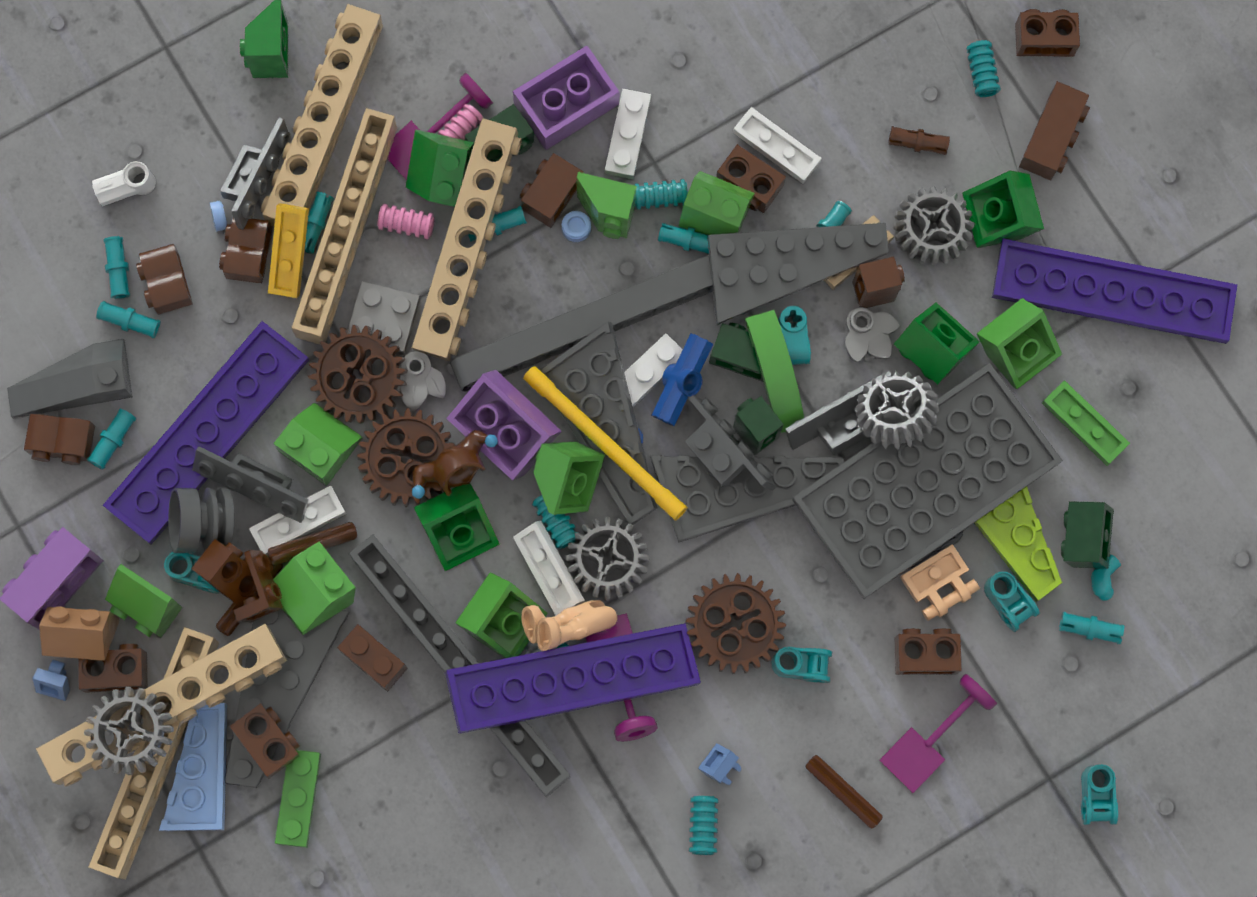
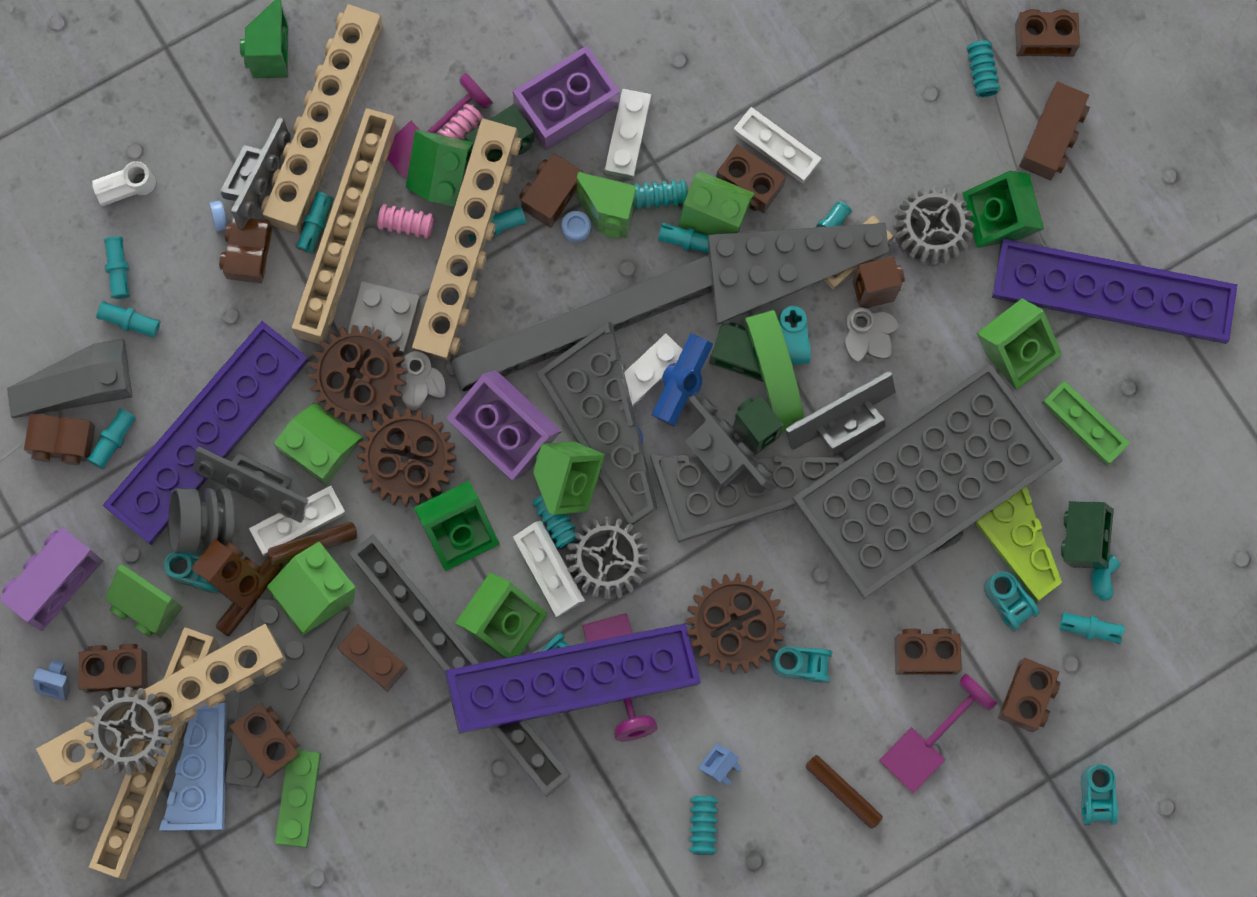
medium nougat slope [39,607,119,661] -> none
reddish brown brick [136,244,193,315] -> none
reddish brown bracket [233,550,283,622] -> none
yellow plate [268,203,309,298] -> none
reddish brown piece [412,430,498,499] -> none
light nougat piece [521,600,617,651] -> none
yellow piece [523,366,688,521] -> none
light grey gear [855,370,939,450] -> none
reddish brown pin [888,126,950,155] -> none
green slope [894,302,980,385] -> none
light nougat plate [900,544,980,621] -> none
none -> reddish brown brick [998,658,1061,732]

